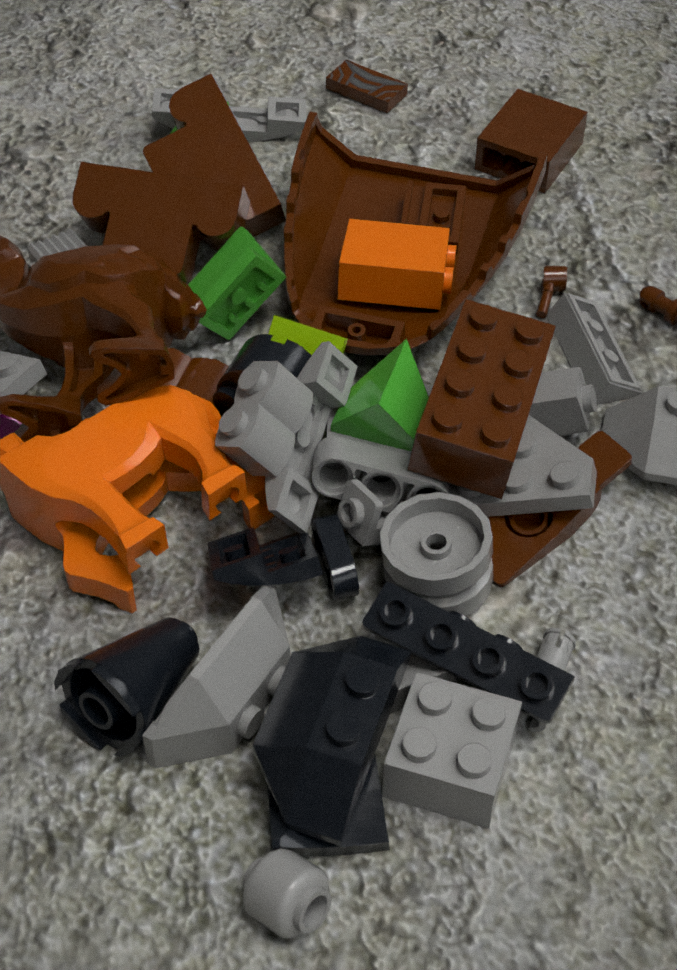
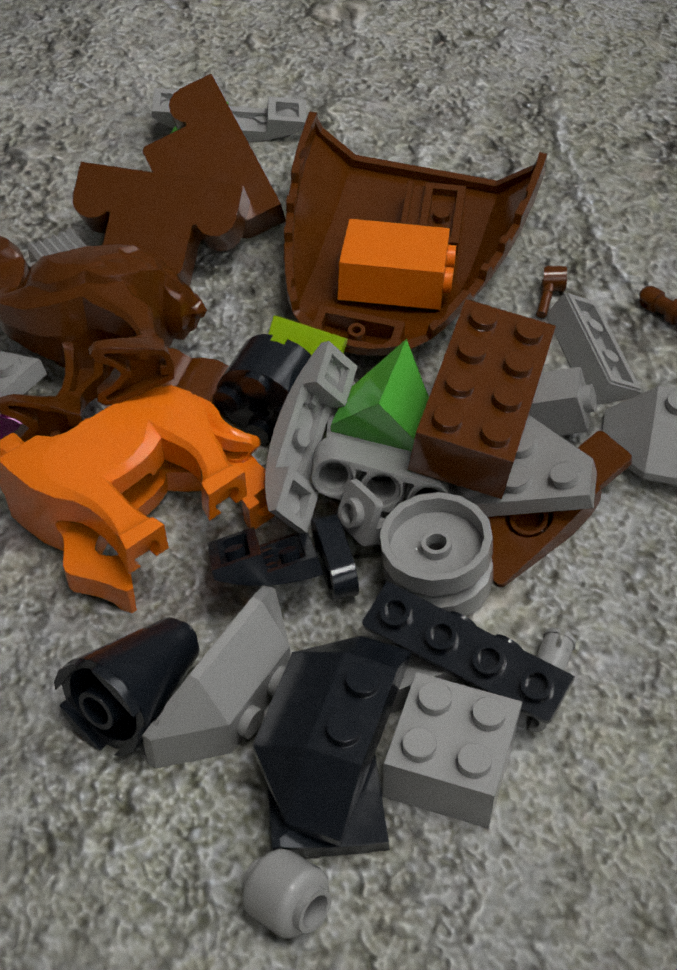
bright green bracket [188,227,287,340] -> none
light grey brick [215,361,313,477] -> none
reddish brown tile [326,60,408,113] -> none
reddish brown brick [474,89,588,194] -> none

